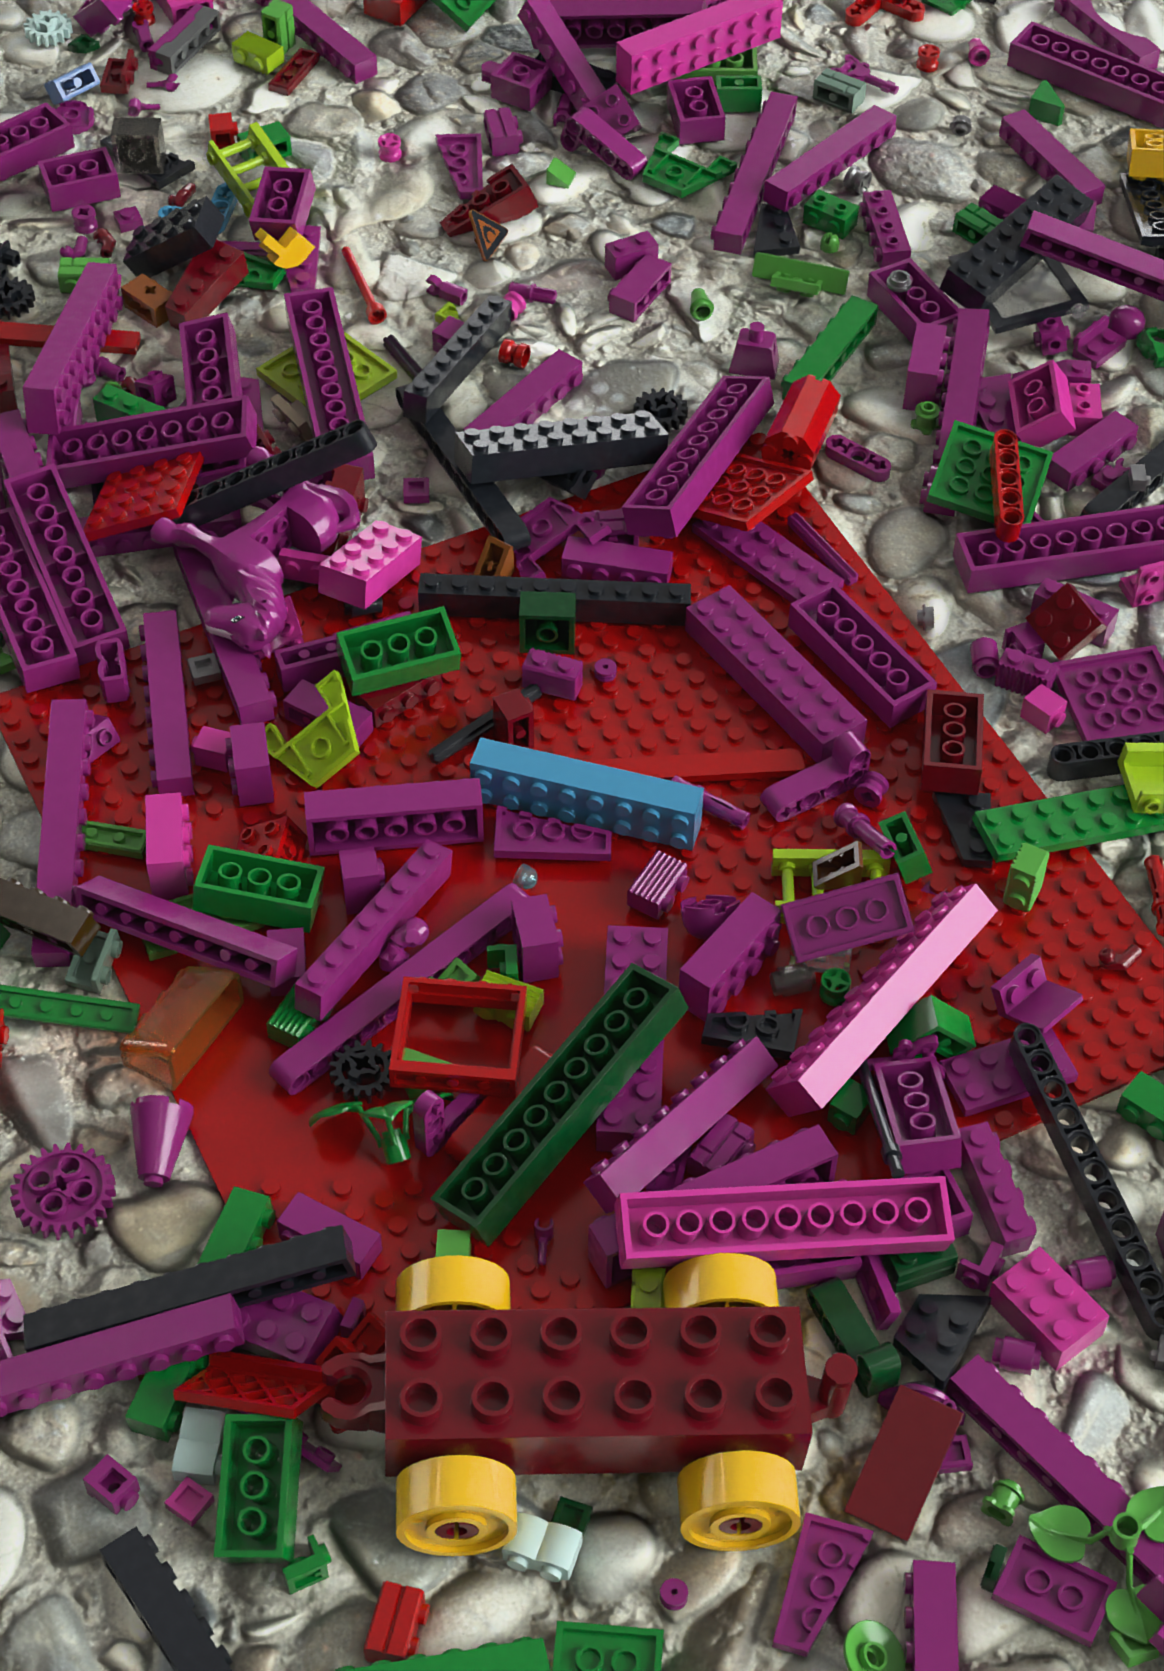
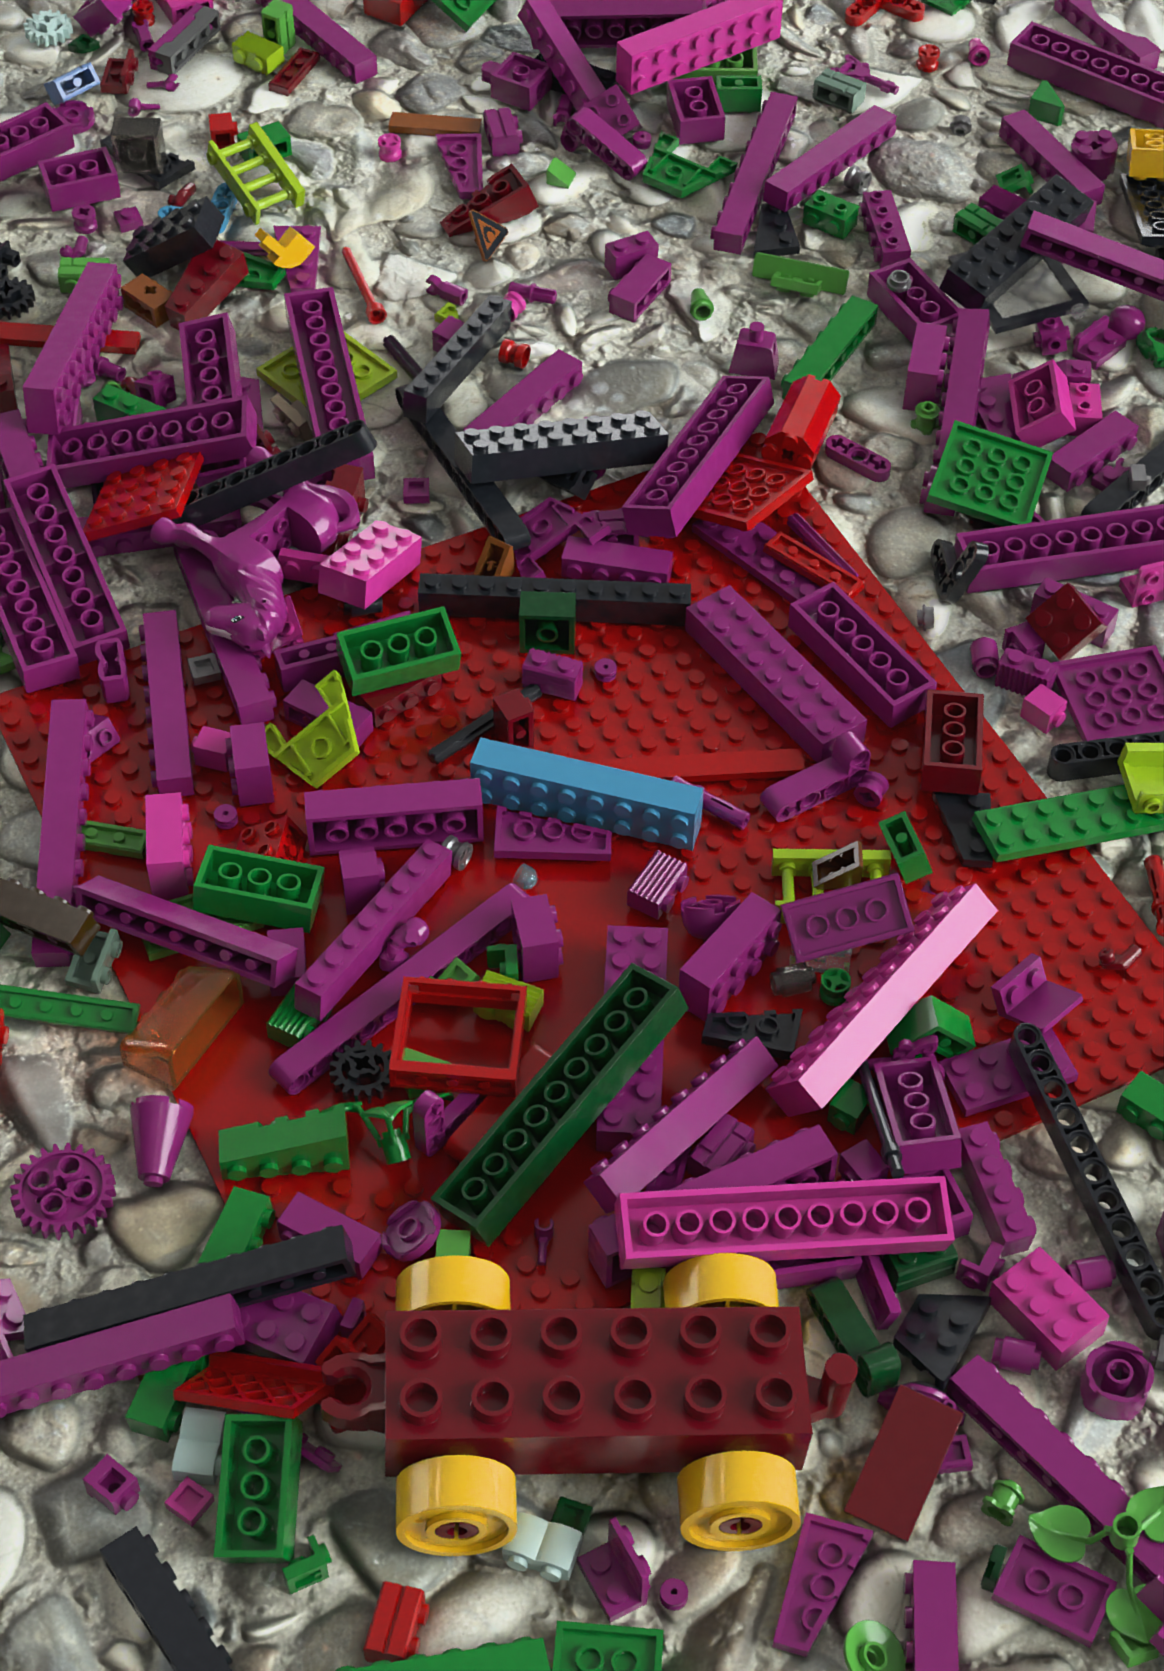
dark red arm [93,228,116,258] -> none
magenta brick [249,166,316,241] -> none
black gear [633,388,688,433] -> none
bright green hinge [820,232,840,253] -> none
magenta pin [833,803,897,859] -> none
red beam [989,429,1024,543] -> none
bright green brick [1003,843,1050,912] -> none
none -> magenta piece [214,804,238,829]
none -> green wedge [219,1103,350,1181]
none -> magenta tile [381,1200,441,1262]
none -> dark orange tile [388,112,482,136]
none -> flat silver wheel [442,835,473,871]
none -> magenta bracket [577,1517,651,1623]
none -> magenta piece [633,131,651,150]
none -> red tile [763,531,865,599]
none -> magenta brick [838,1139,889,1181]
none -> black beam [930,539,989,603]
none -> green bracket [996,163,1035,195]
none -> magenta brick [1070,130,1118,181]
none -> magenta brick [1080,1340,1154,1421]

